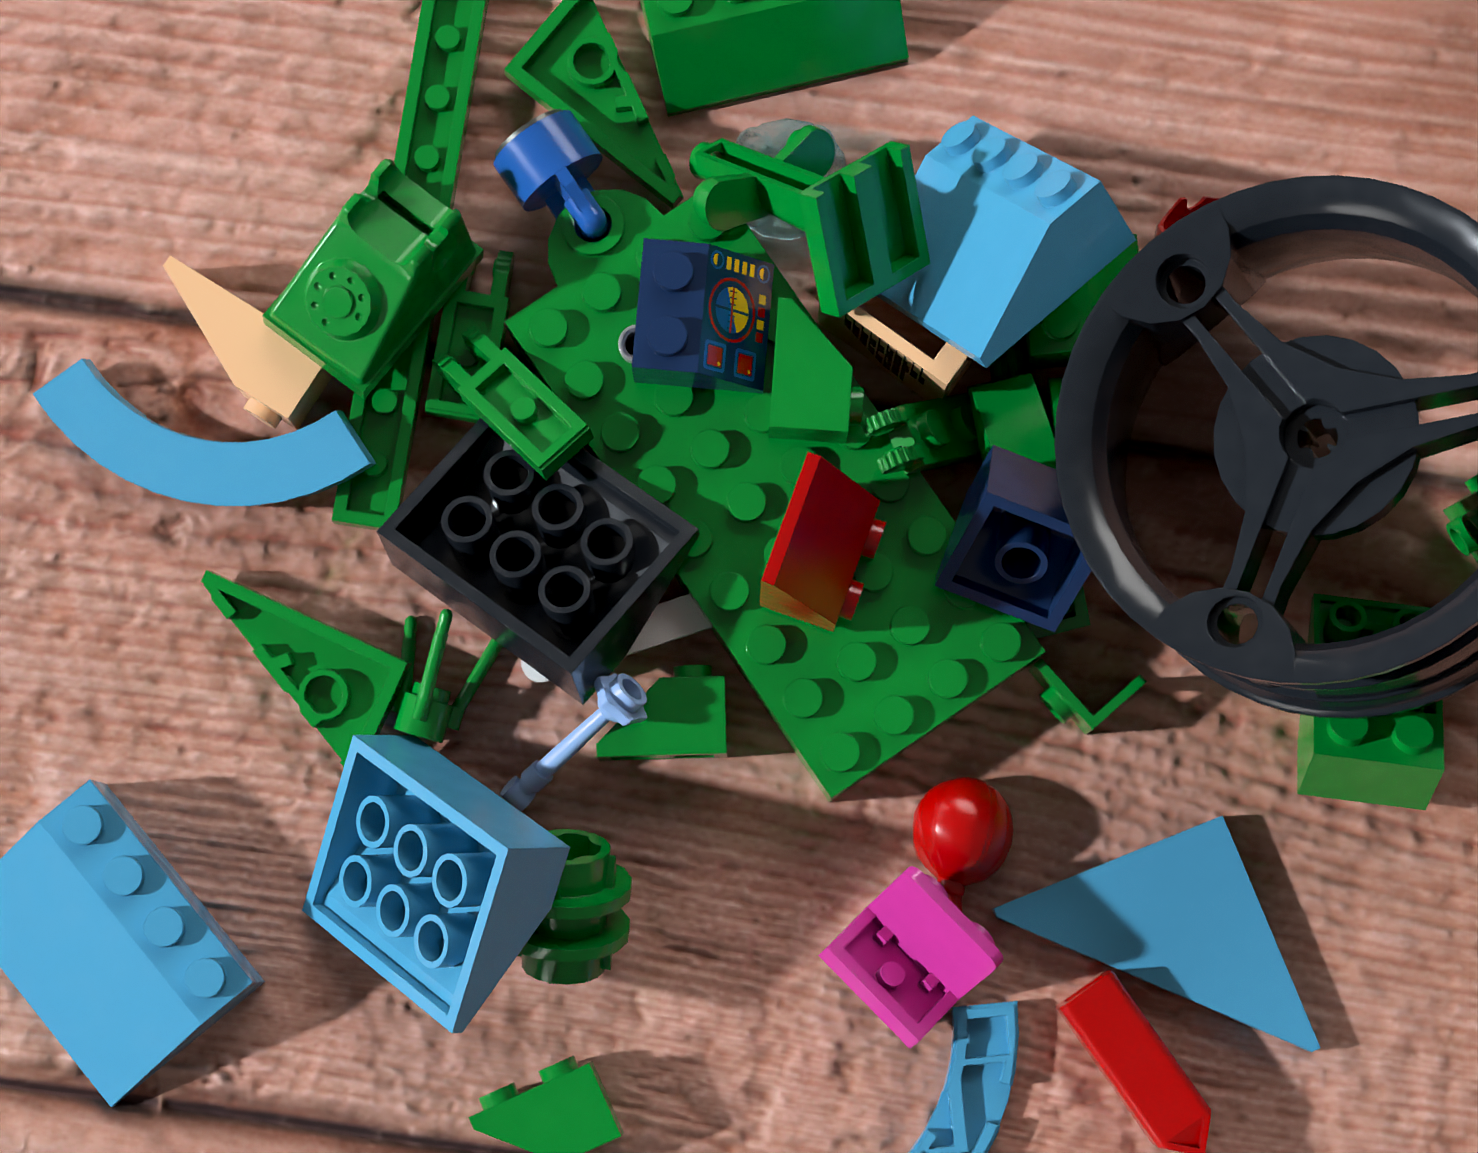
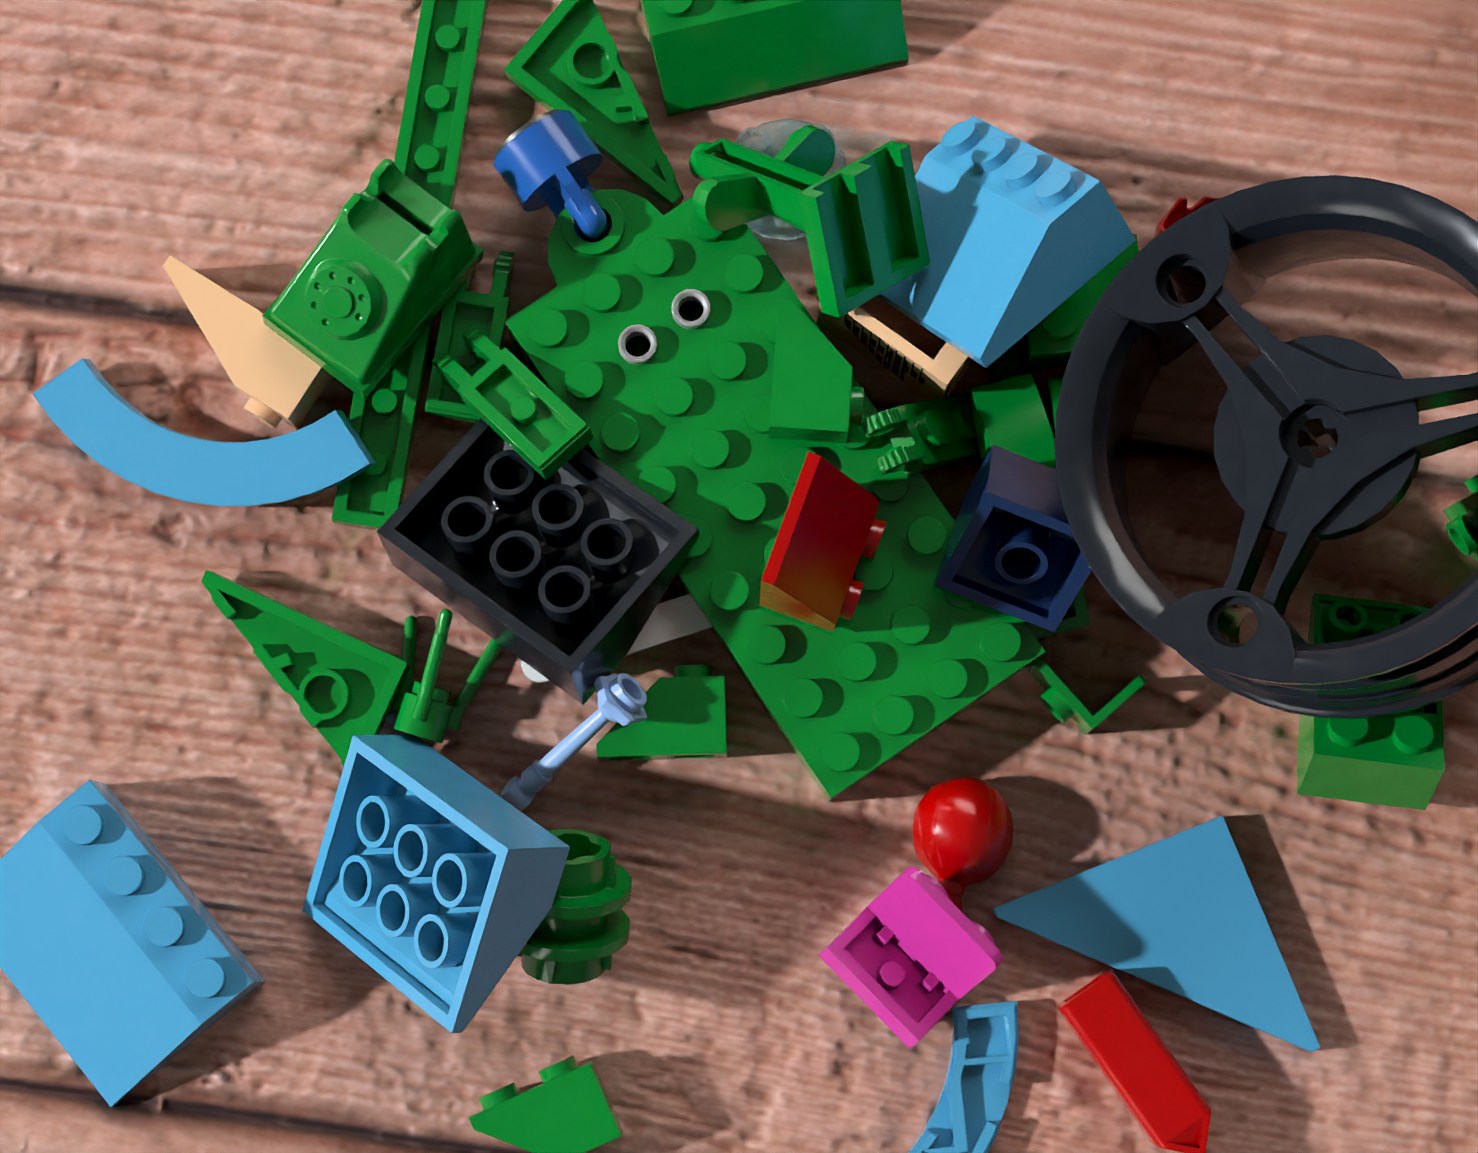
dark blue slope [632,238,774,394] -> none

